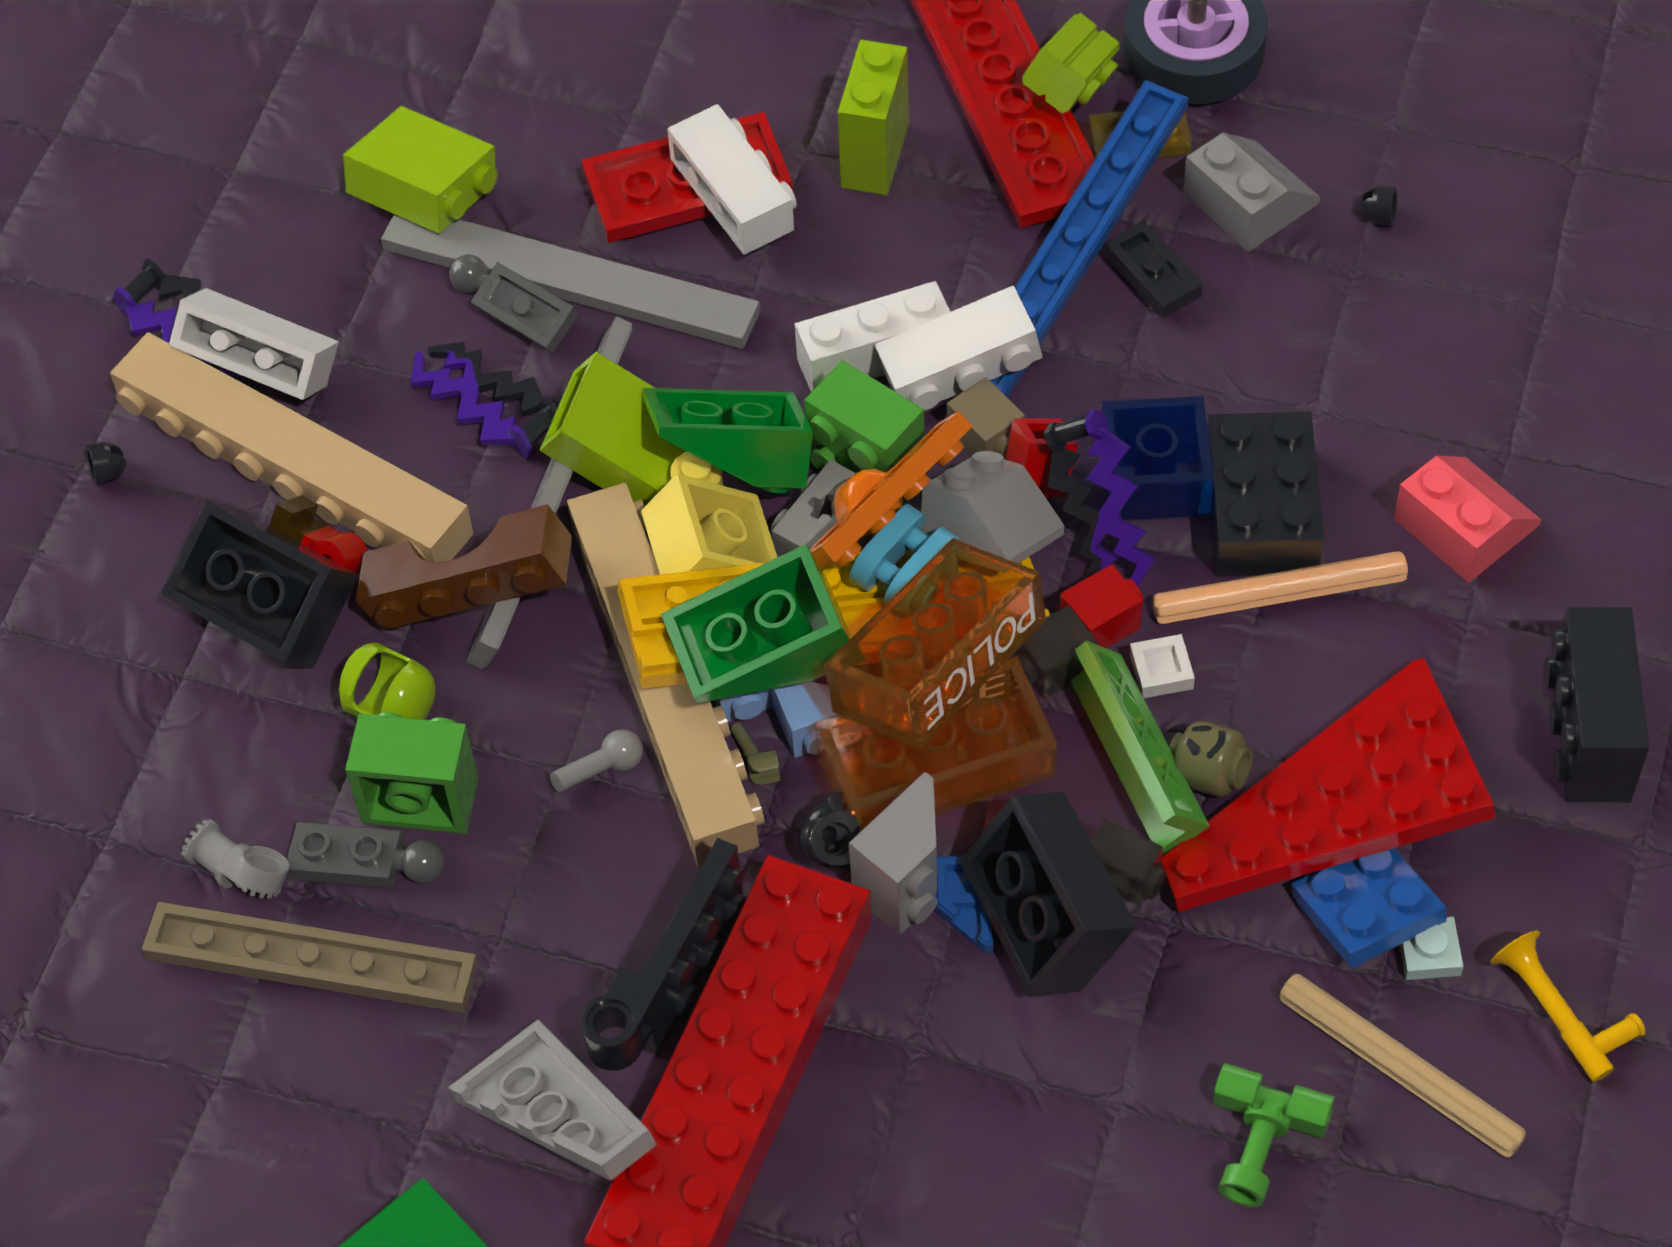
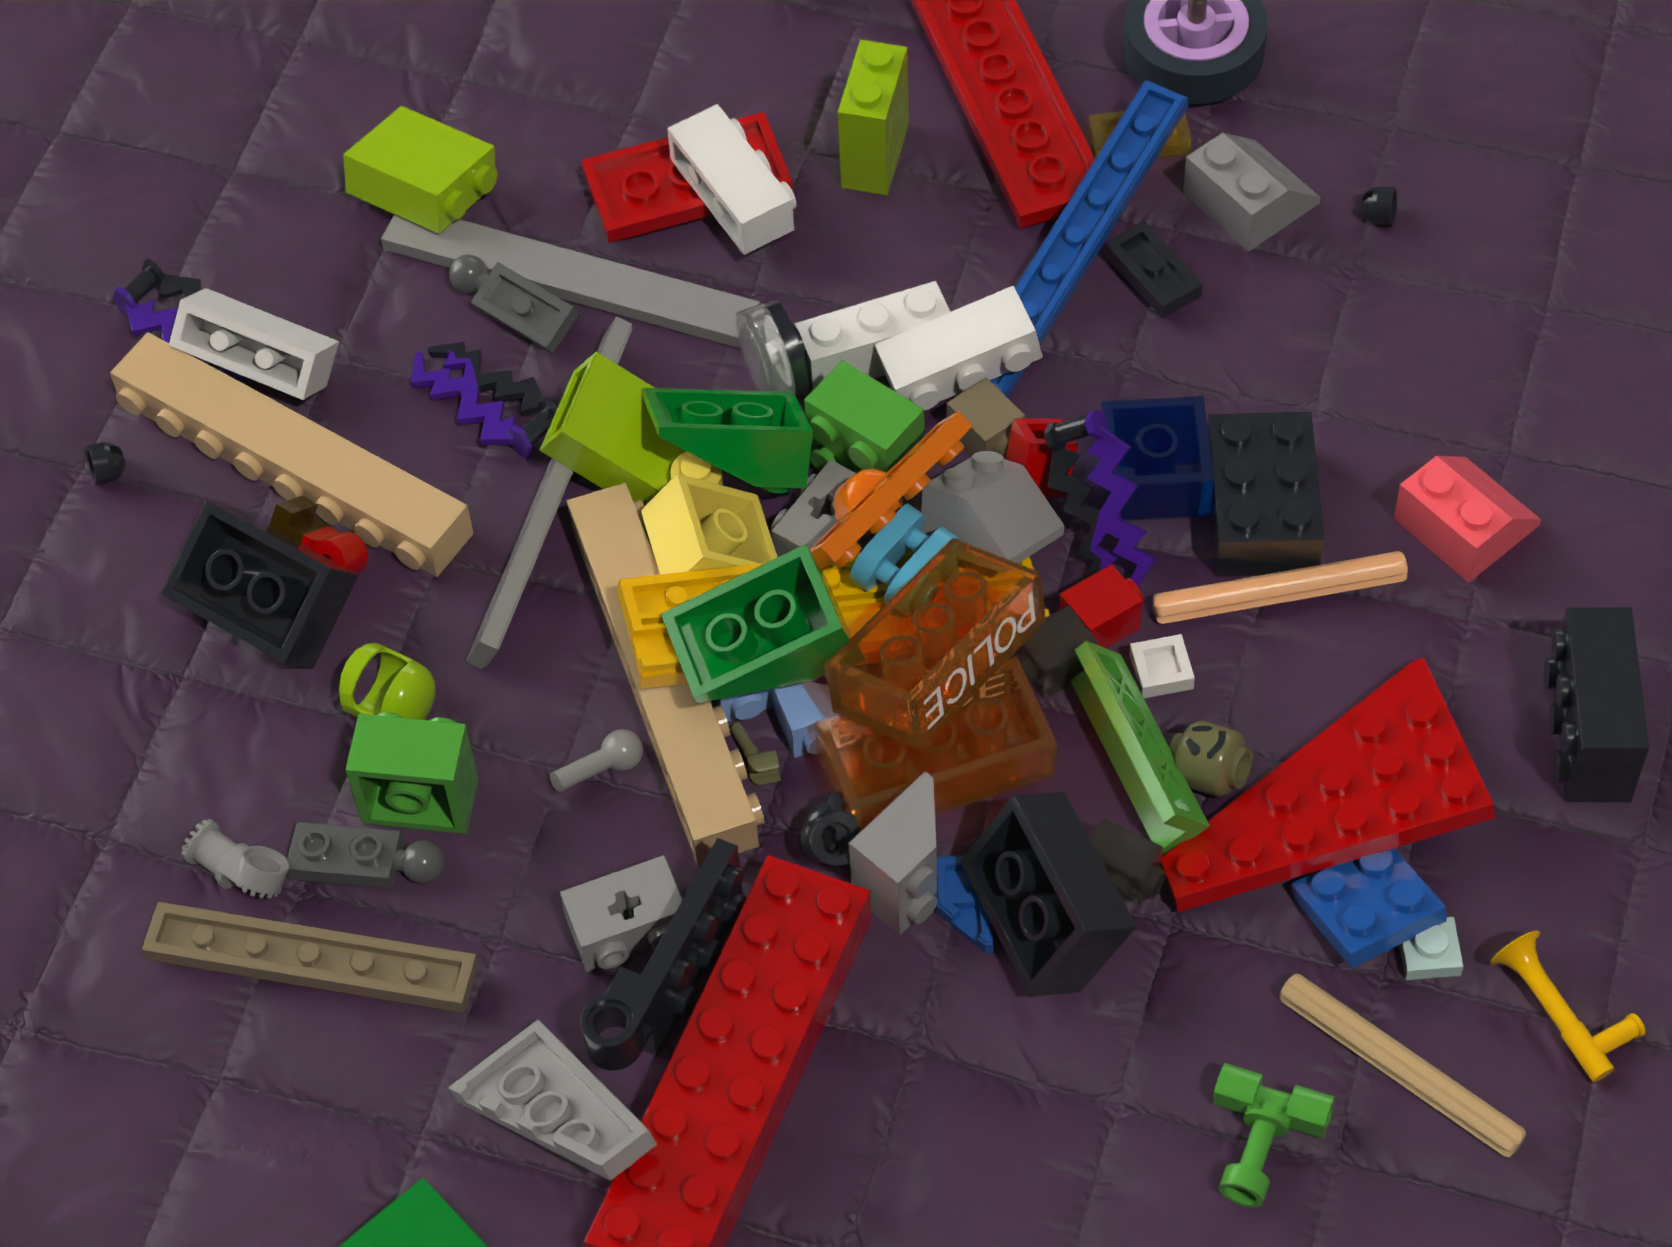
reddish brown arch [356,504,572,631] -> none
lime brick [1022,13,1120,113] -> none
none -> light grey brick [560,855,682,972]
none -> clear piece [736,299,809,398]

